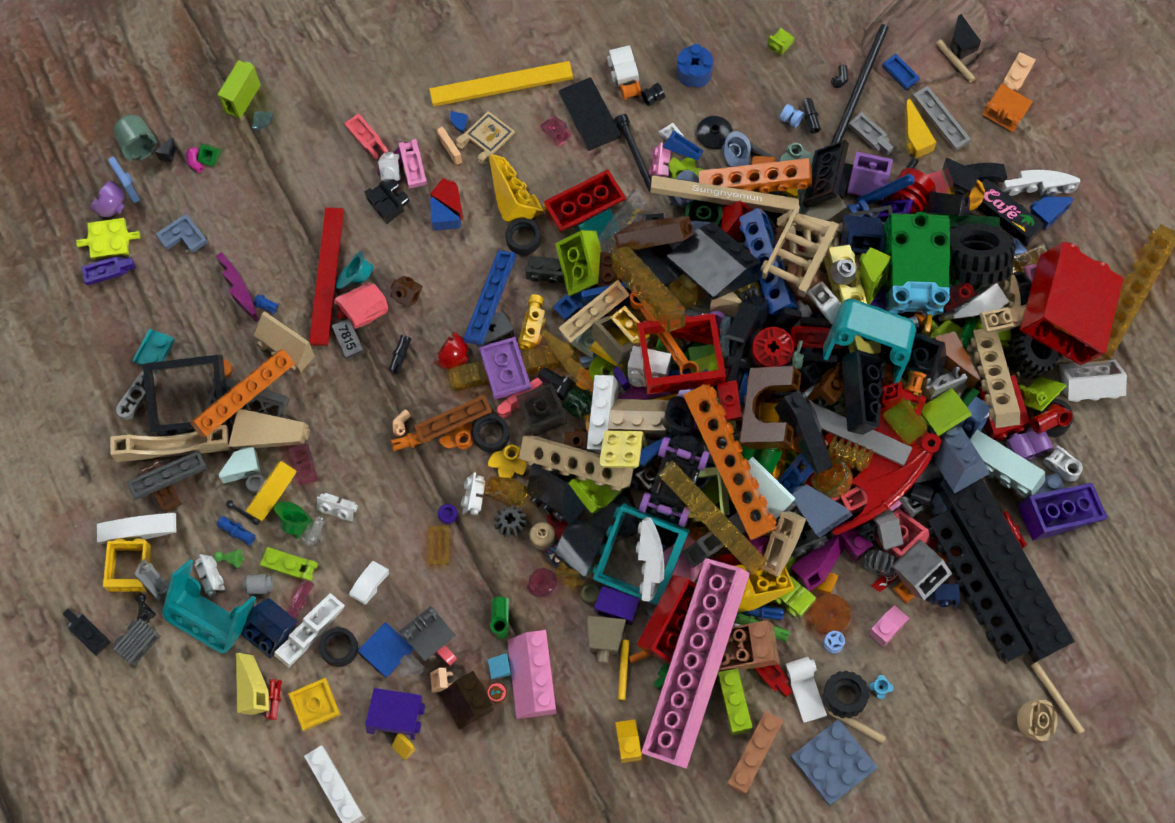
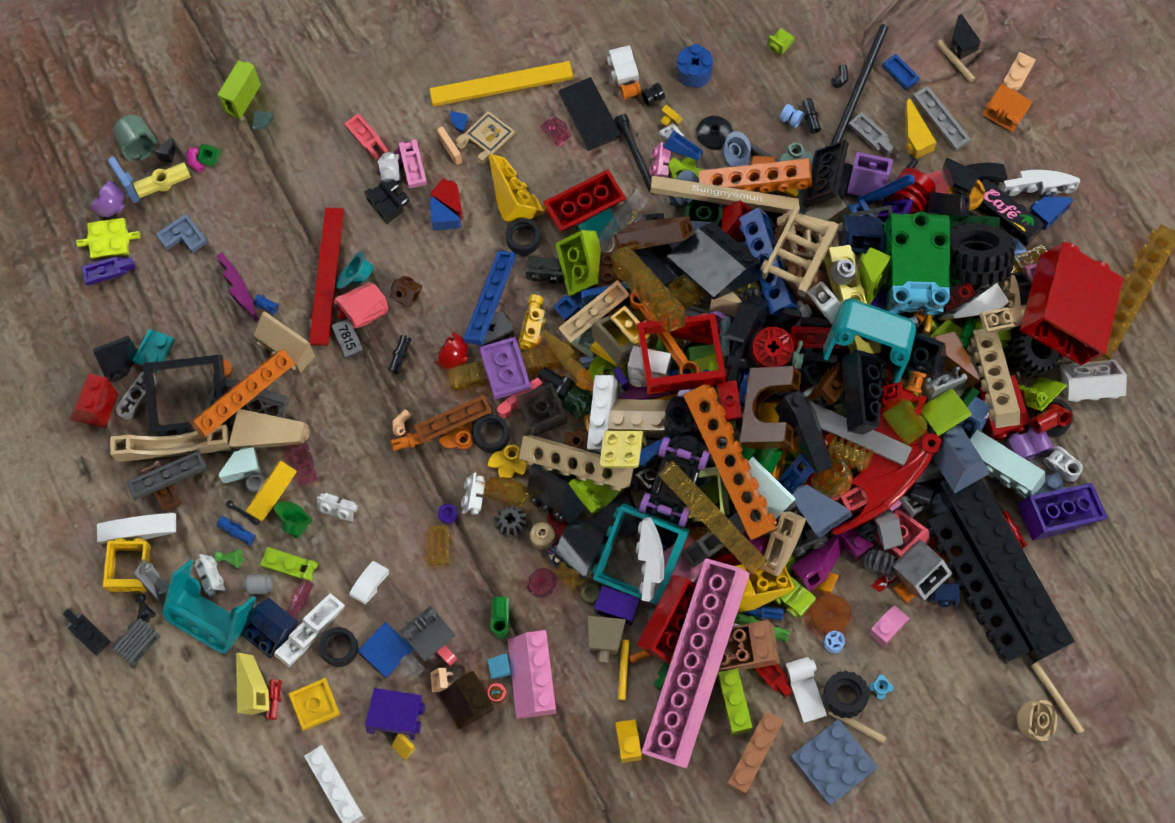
clear cone [302,516,325,546] -> none
none -> red slope [69,373,118,428]
none -> black slope [92,335,138,382]
none -> light yellow piece [133,162,191,198]
none -> yellow tile [661,105,683,127]

